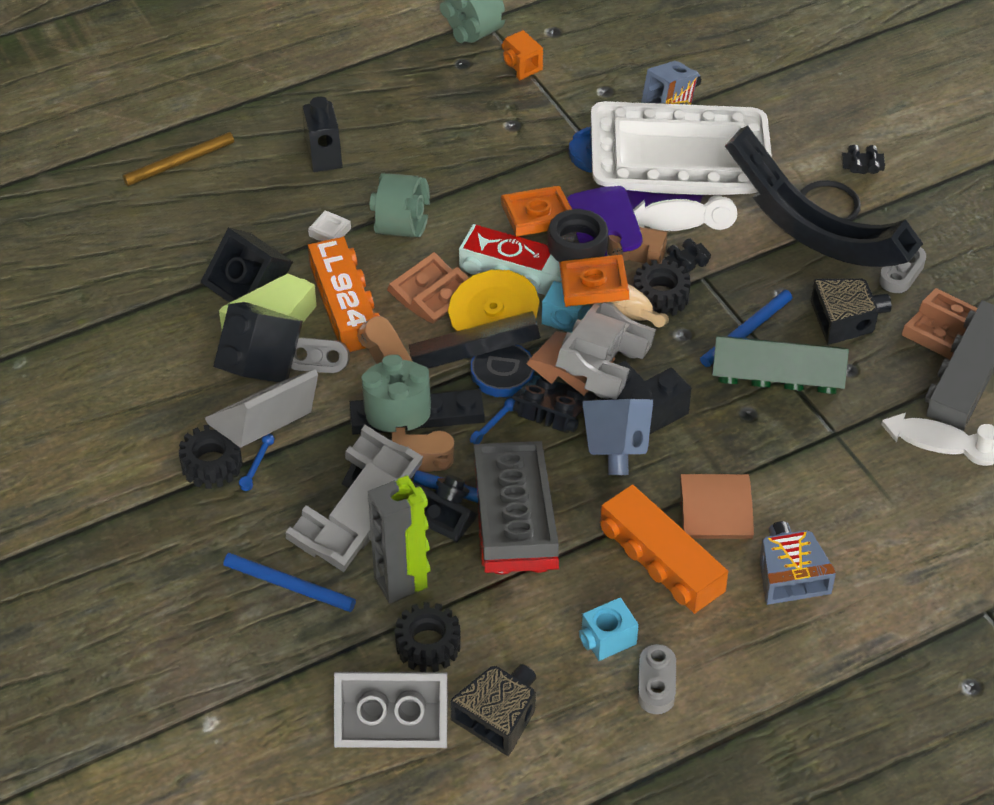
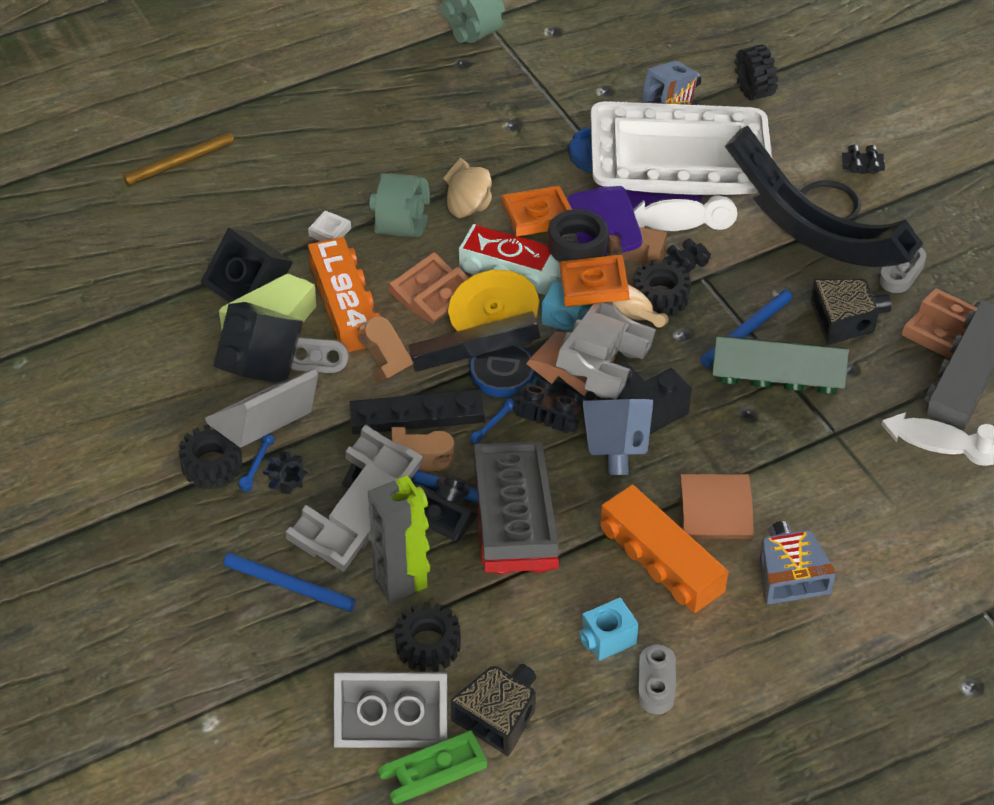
black torso [302,96,343,172] -> none
sand green brick [361,355,431,432] -> none
orange brick [501,30,543,80] -> none
none -> black gear [263,451,308,494]
none -> bright green hinge [378,730,487,804]
none -> tan animal [443,158,492,218]
none -> black tyre [734,44,778,100]

